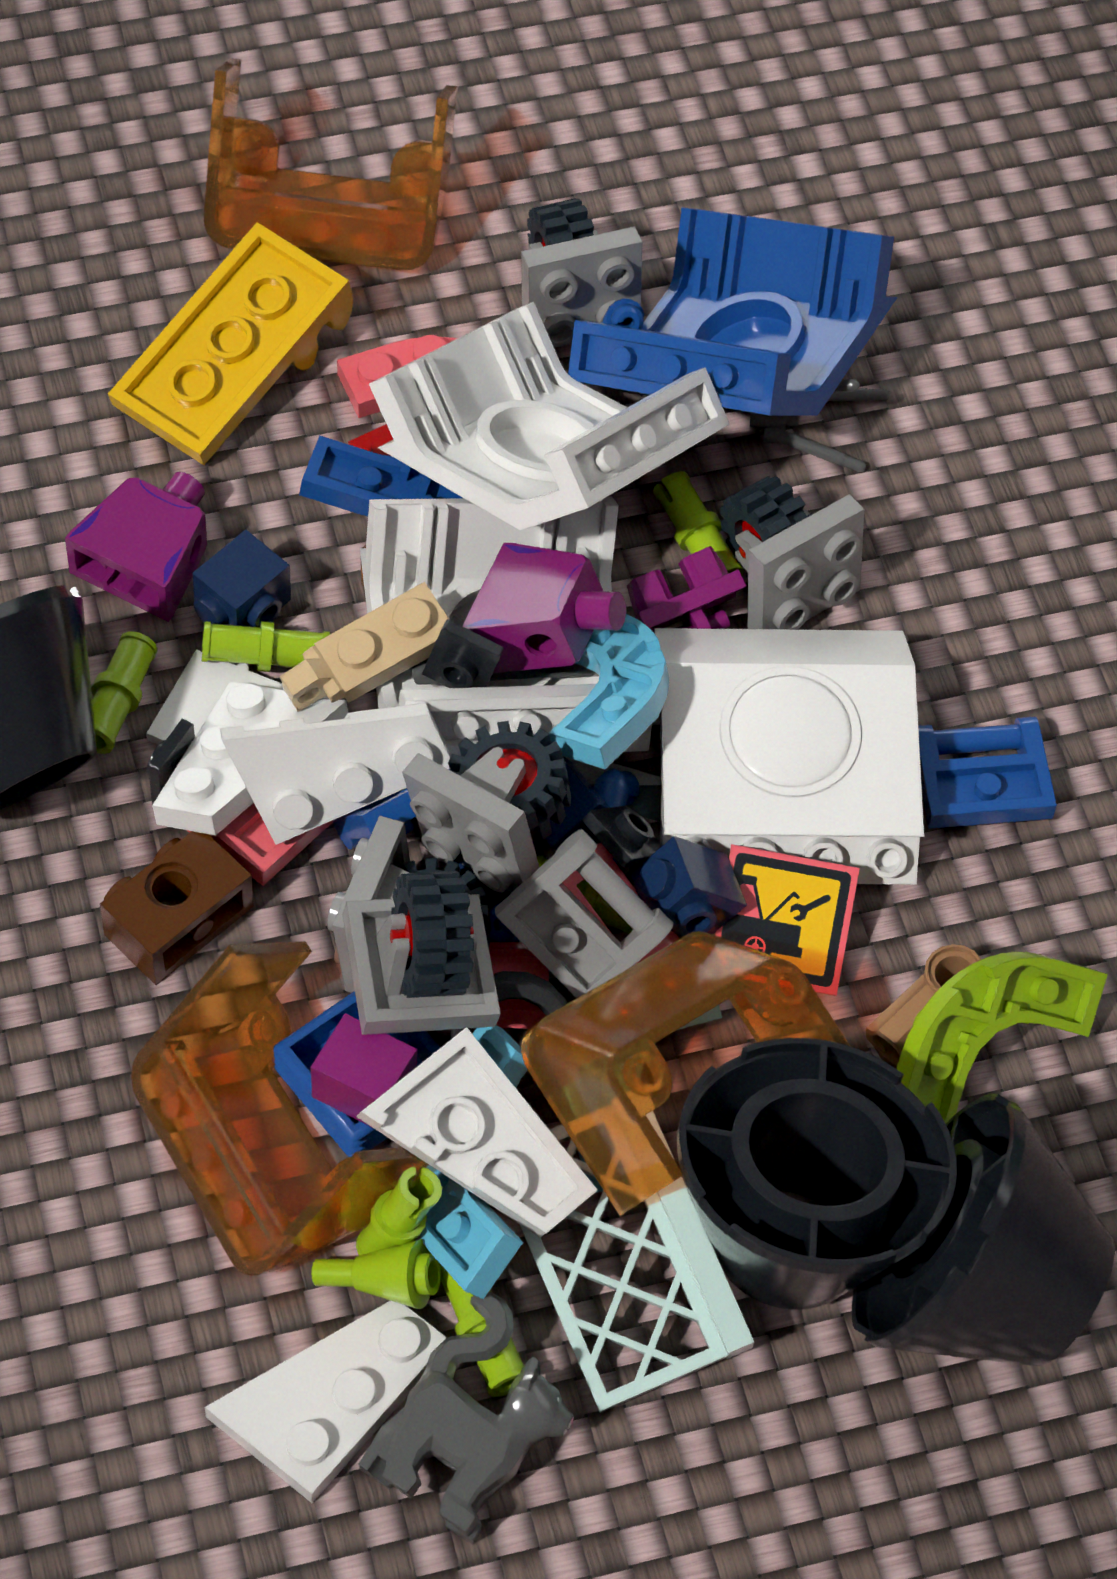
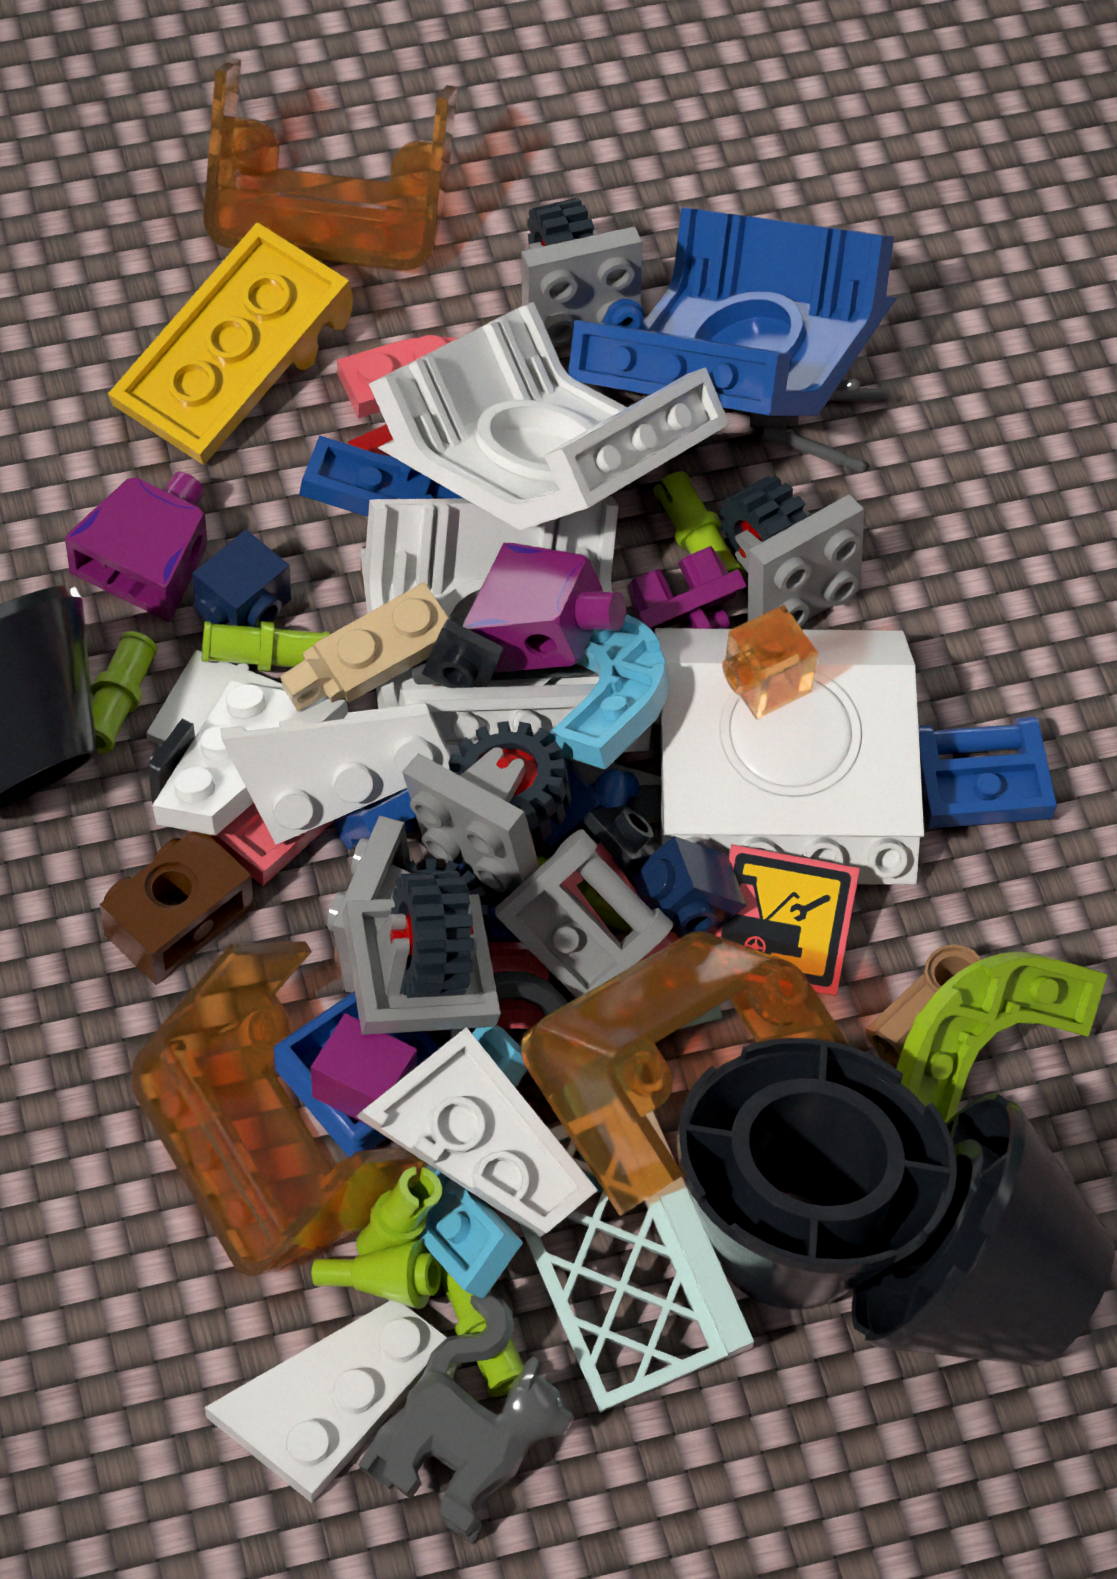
none -> clear orange brick [722,605,818,720]

